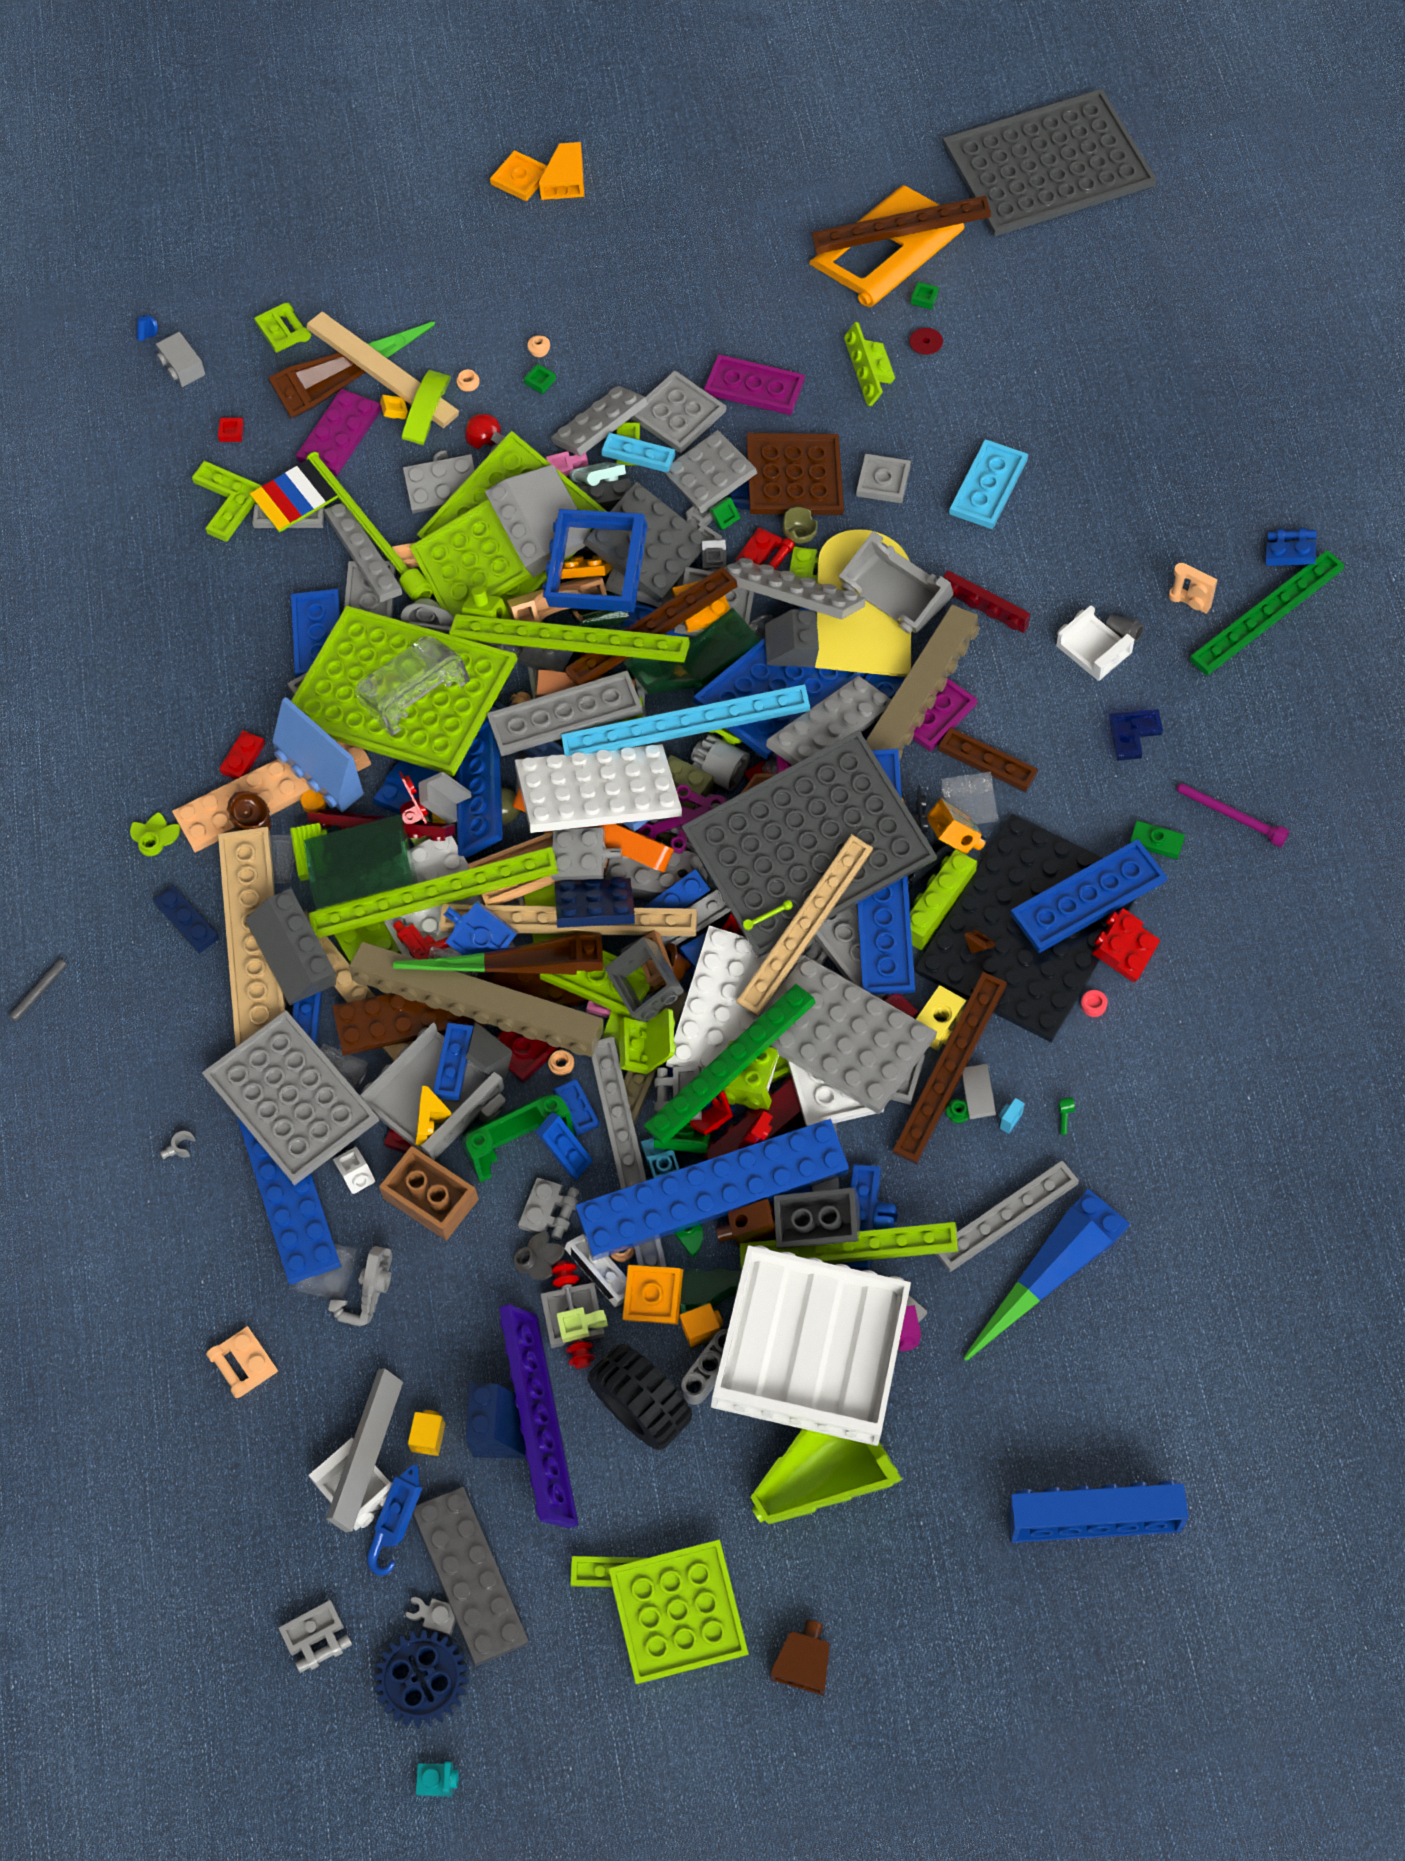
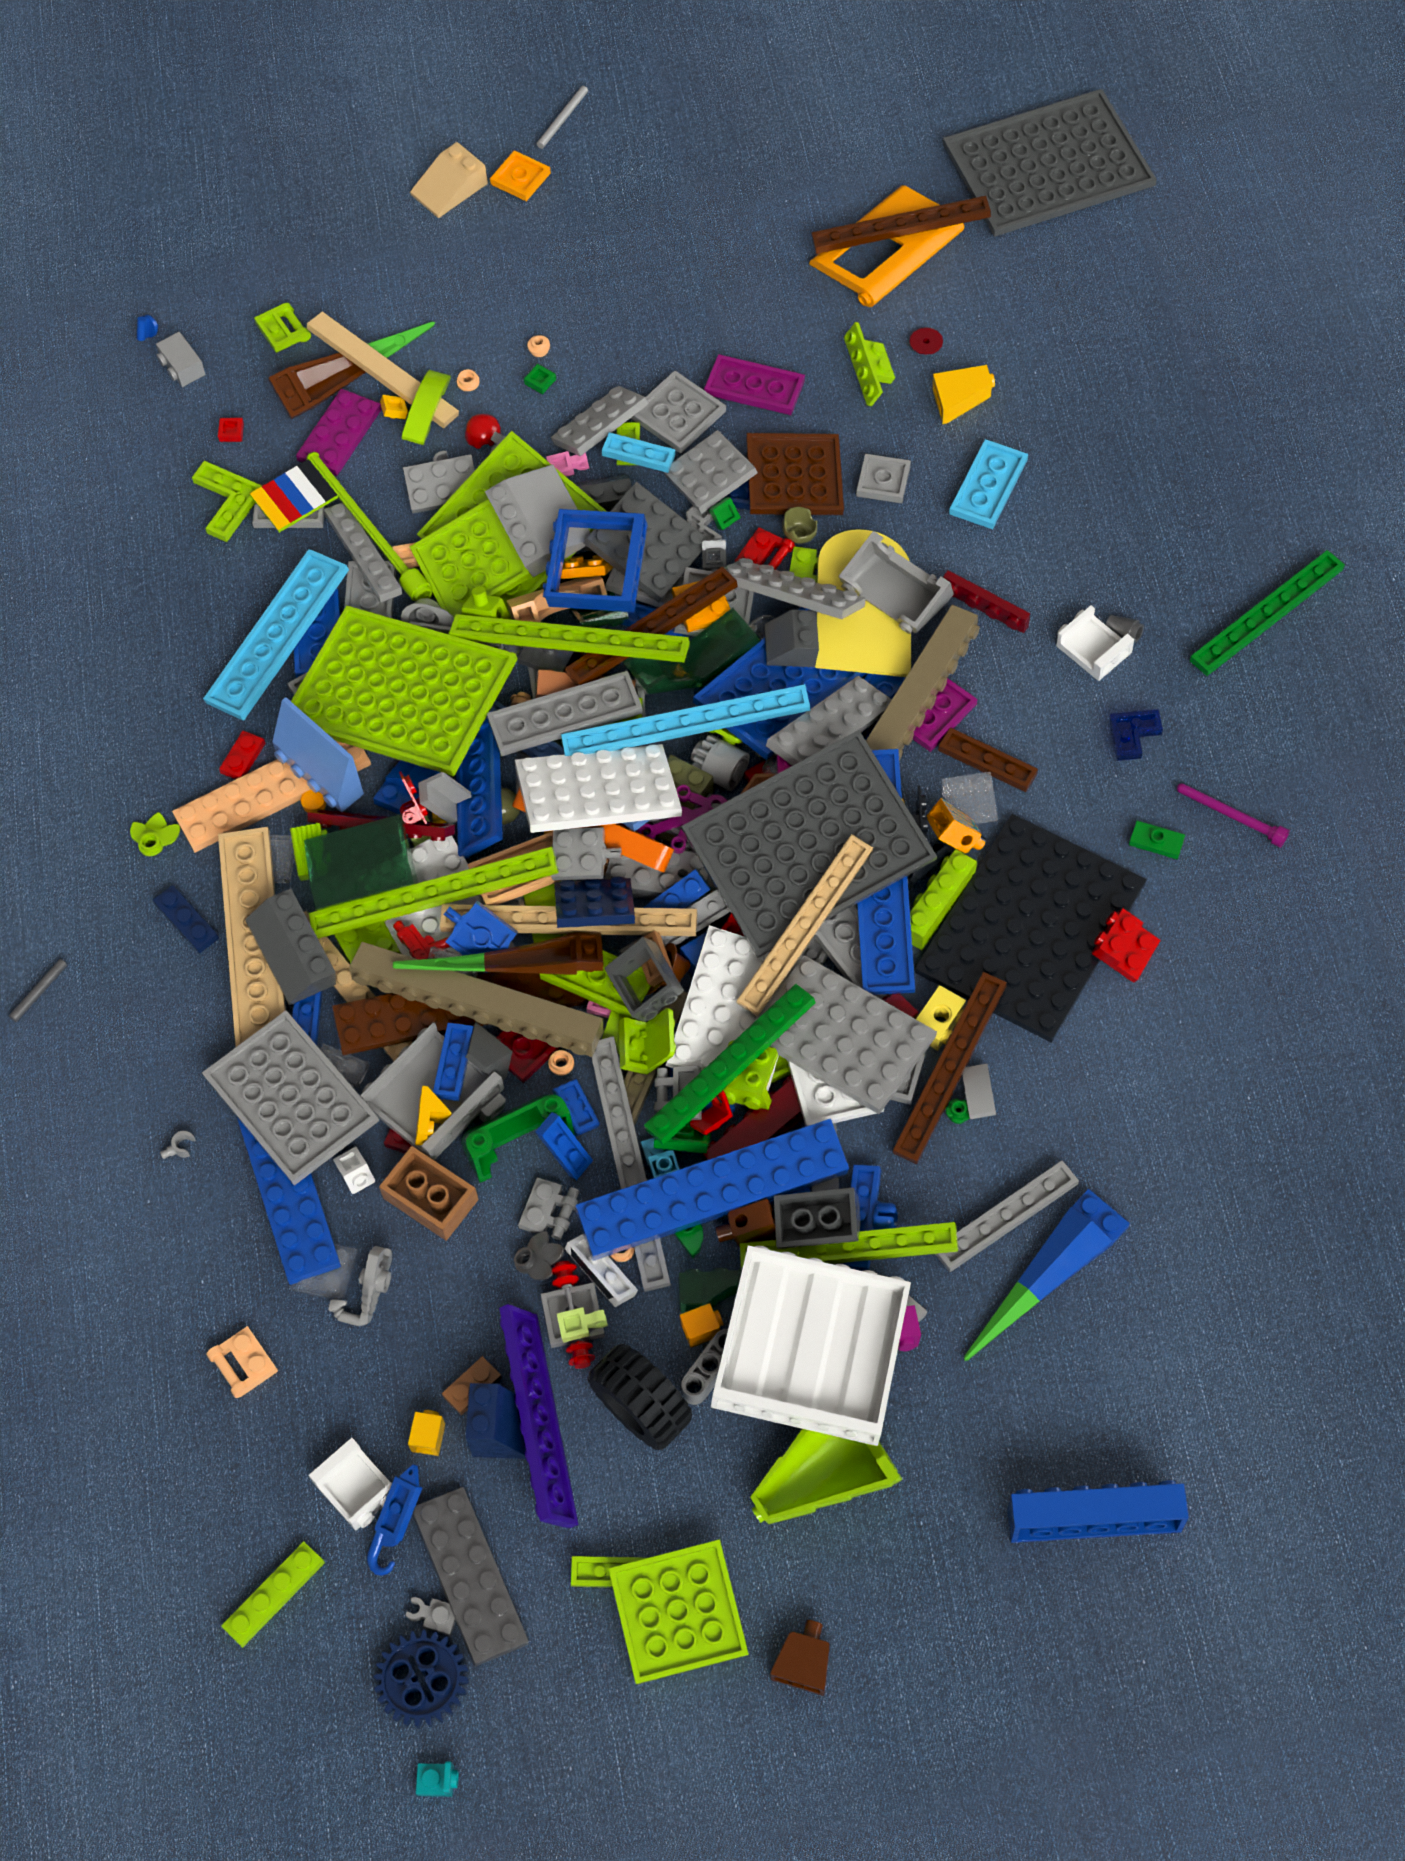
reddish brown piece [227,791,272,831] -> none
light grey plate [279,1600,352,1673] -> none
light grey tile [326,1368,403,1532] -> none
clear windscreen [355,635,470,737] -> none
light orange slope [539,142,584,200] -> none
light aqua plate [569,462,626,486] -> none
light orange plate [622,1265,683,1325] -> none
red plate [738,1111,773,1148] -> none
lime hinge [743,900,793,931] -> none
green plate [911,282,939,310] -> none
reddish brown slope [964,930,996,954] -> none
medium azure plate [999,1098,1025,1134] -> none
blue plate [1010,839,1167,953] -> none
green hand [1058,1097,1075,1135] -> none
coral tile [1081,990,1107,1017] -> none
light nougat plate [1169,563,1218,614] -> none
blue plate [1266,528,1317,566] -> none
none -> medium azure plate [203,549,349,721]
none -> lime plate [221,1541,325,1648]
none -> tan slope [410,142,488,218]
none -> medium nougat plate [442,1356,502,1416]
none -> light grey bar [536,86,588,149]
none -> yellow slope [932,365,995,424]

